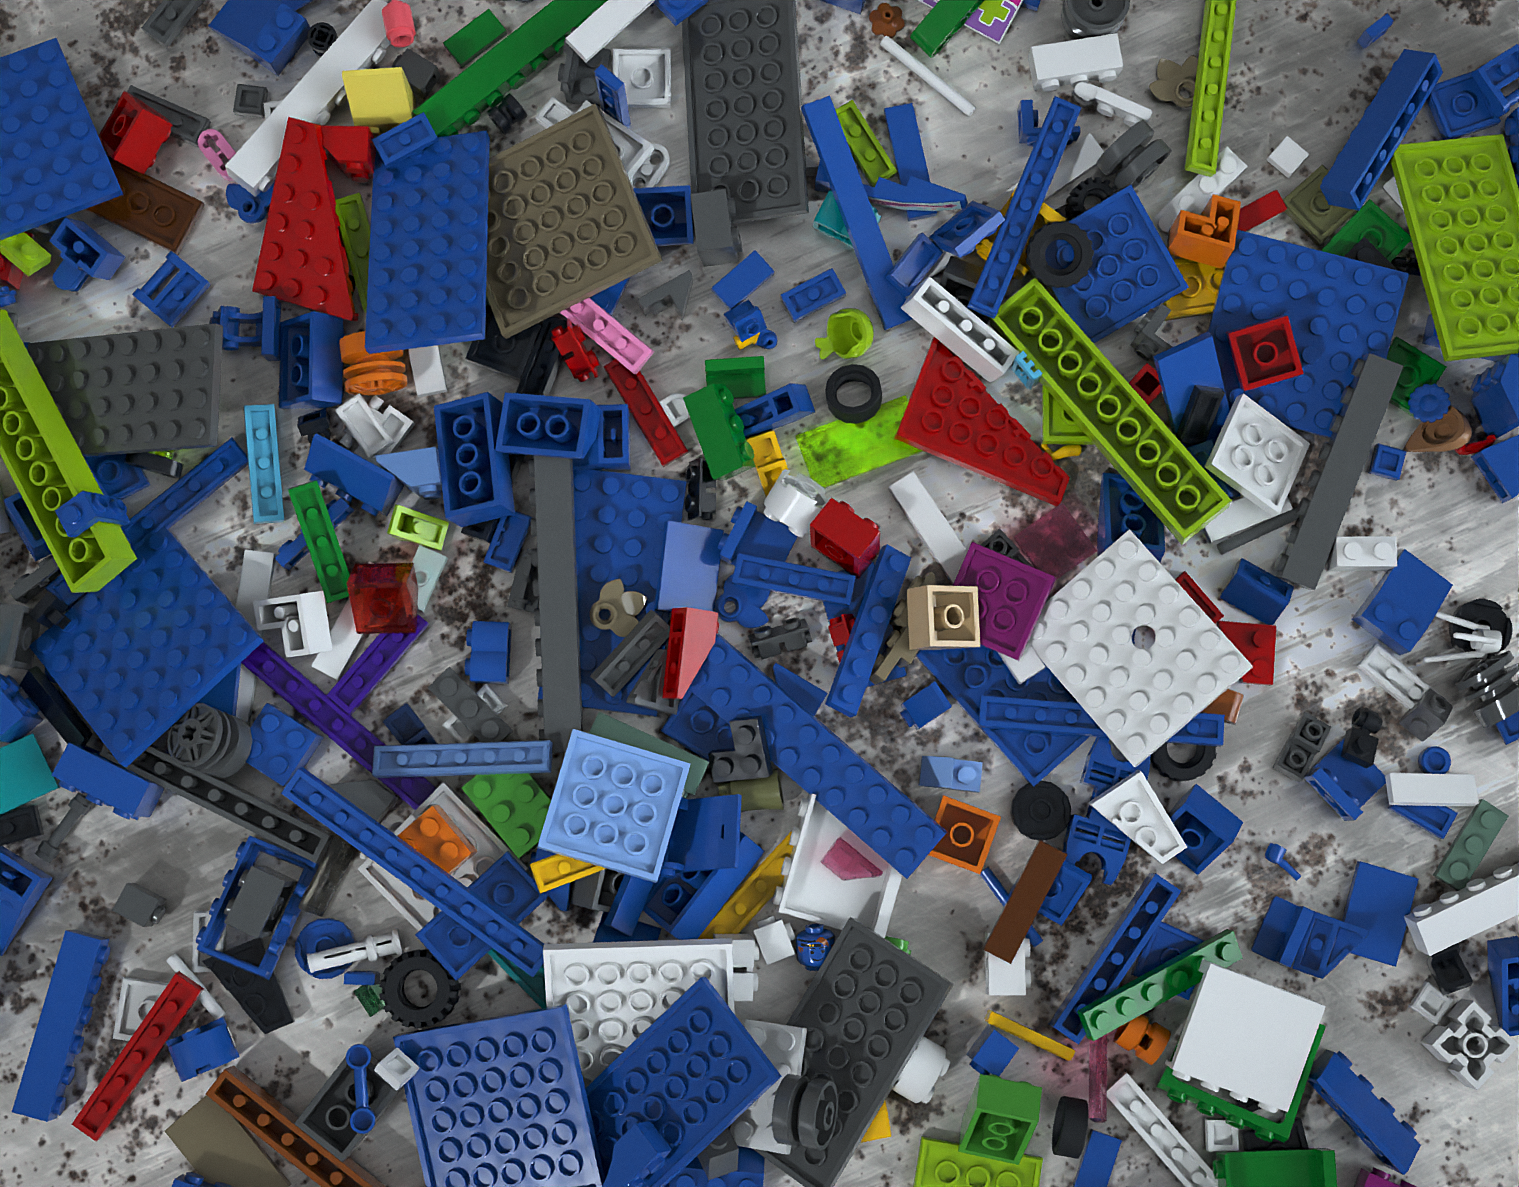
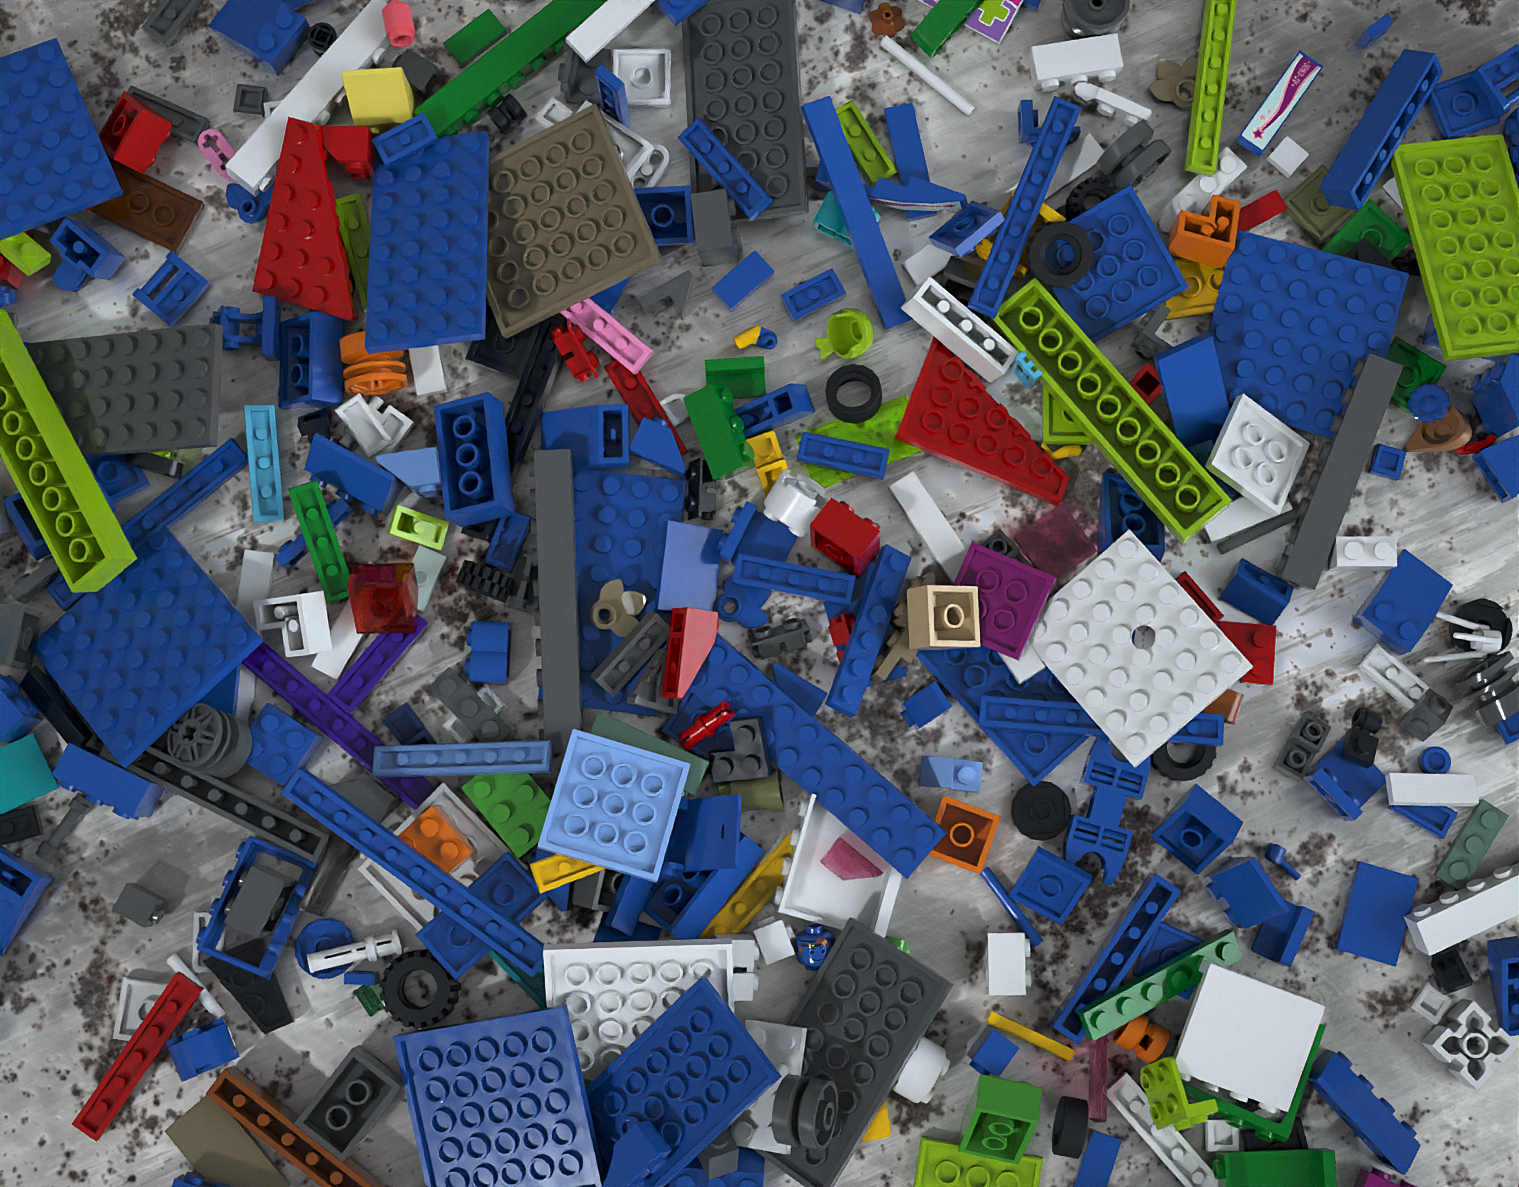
blue brick [12,930,111,1122] -> none
black tile [28,591,71,629] -> none
blue bracket [55,491,130,538] -> none
blue bar [346,1044,376,1134] -> none
white plate [374,1048,420,1091] -> none
blue slope [495,392,601,460] -> none
blue bracket [724,299,767,342] -> none
blue tile [885,232,943,297] -> none
reddish brown tile [983,839,1067,964] -> none
white wing [1088,770,1187,864] -> none
black tile [1175,385,1225,445] -> none
red brick [1226,315,1304,391] -> none
blue wing [1292,912,1369,979] -> none
none -> black tyre [455,560,514,602]
none -> blue slope [629,417,687,478]
none -> blue tile [678,117,773,221]
none -> red pin [678,701,735,750]
none -> blue tile [796,431,890,480]
none -> lime bracket [1140,1056,1219,1132]
none -> blue slope [1205,857,1290,929]
none -> slope [1236,51,1324,157]

